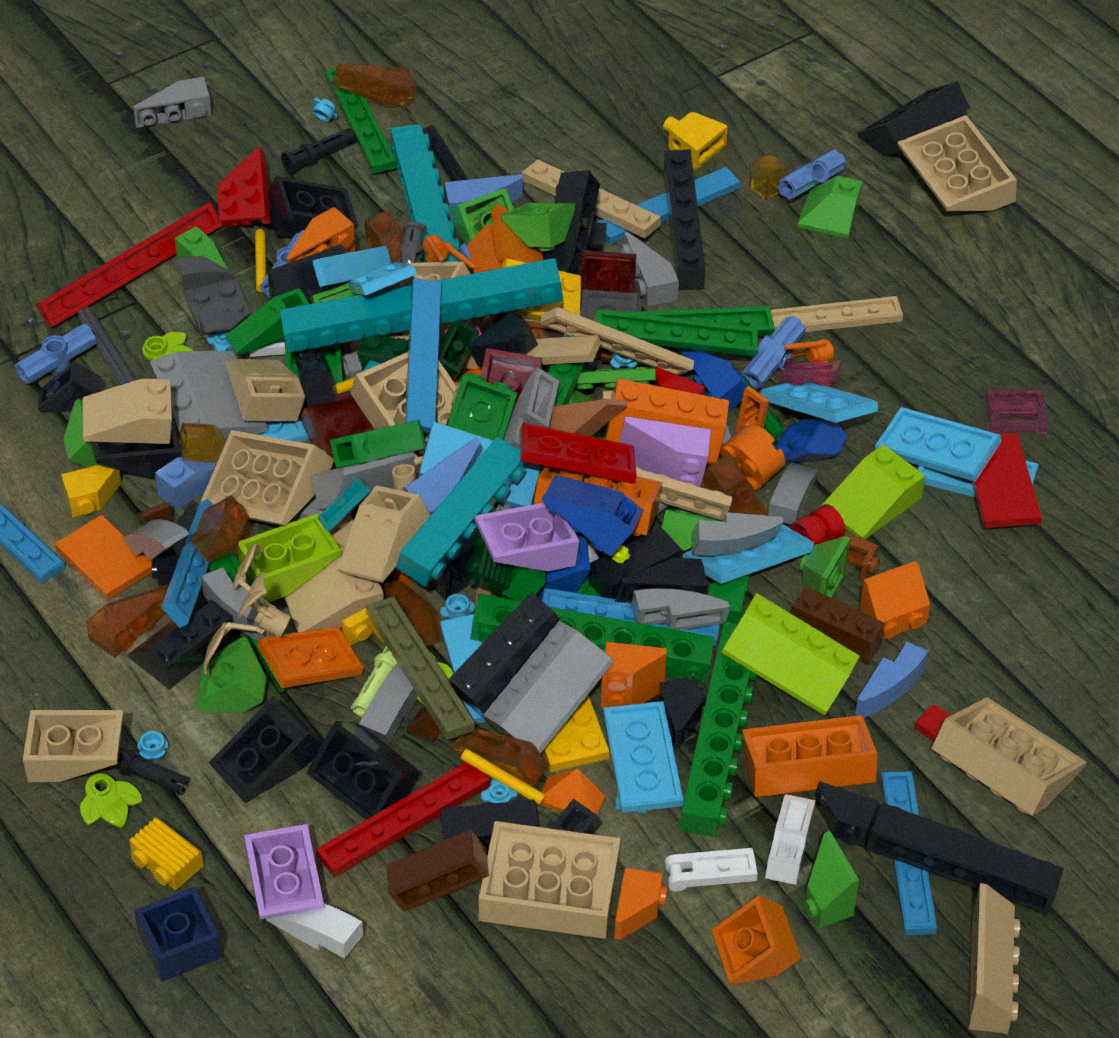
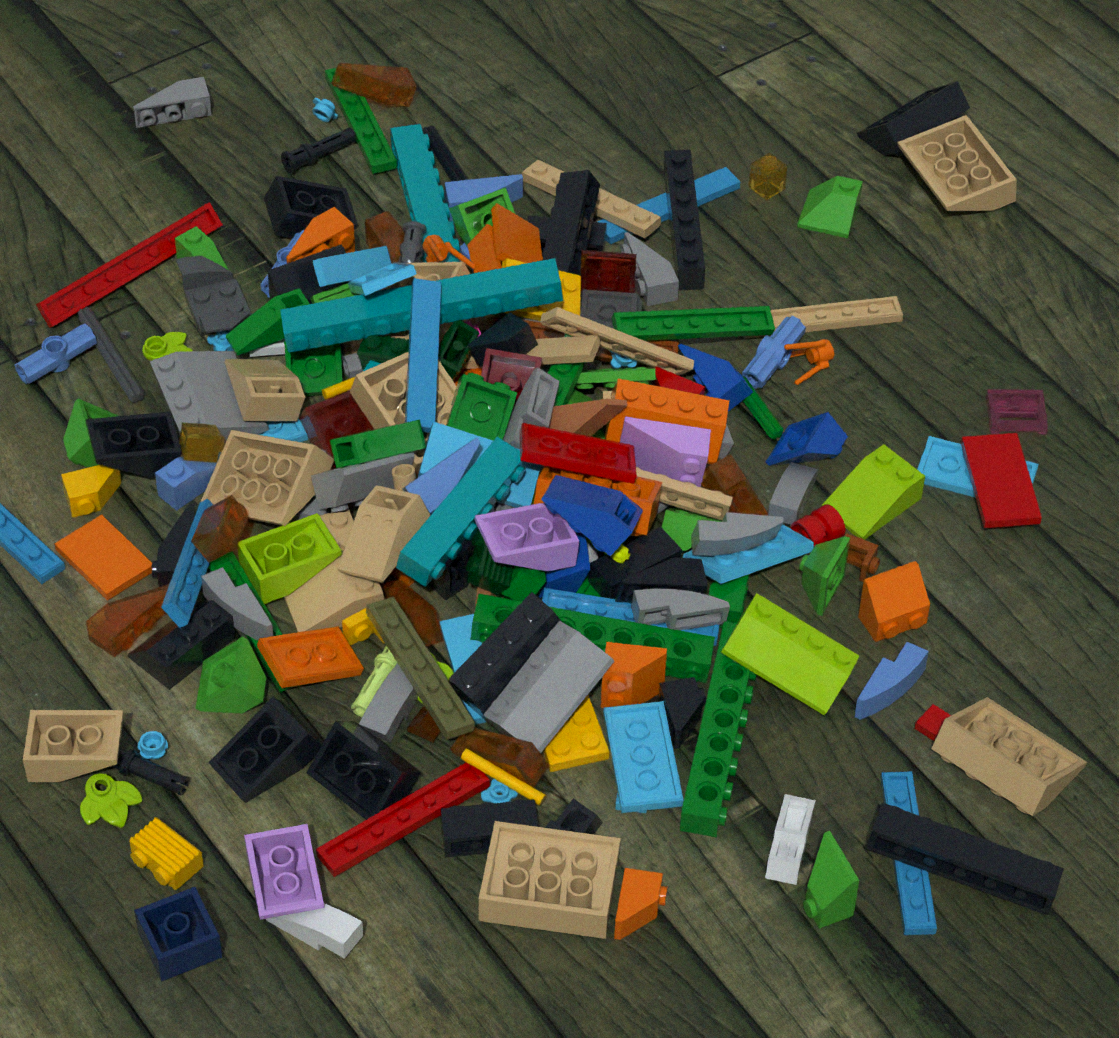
black slope [38,361,101,413] -> none
tan slope [82,379,172,444] -> none
light grey slope [123,519,189,561] -> none
reddish brown slope [137,502,174,525] -> none
tan plant [204,543,291,676] -> none
red wing [217,147,271,227] -> none
yellow bar [255,229,266,293] -> none
black slope [294,348,336,408] -> none
teal slope [317,477,372,532] -> none
reddish brown brick [386,829,489,912] -> none
medium azure plate [440,594,475,619] -> none
bright green slope [501,203,575,251] -> none
orange slope [541,768,606,815] -> none
green plate [594,309,758,357] -> none
yellow torso [663,112,728,170] -> none
white plate [665,848,758,892] -> none
orange slope [712,896,801,985] -> none
orange brick [720,424,785,493] -> none
orange slope [736,386,769,432] -> none
orange slope [742,715,878,797] -> none
medium azure tile [760,379,878,423] -> none
medium blue piece [778,149,846,200] -> none
clear pink plate [781,359,842,386] -> none
reddish brown brick [791,587,885,665] -> none
black slope [815,781,879,848] -> none
medium azure tile [875,407,1002,482] -> none
tan slope [968,883,1020,1034] -> none

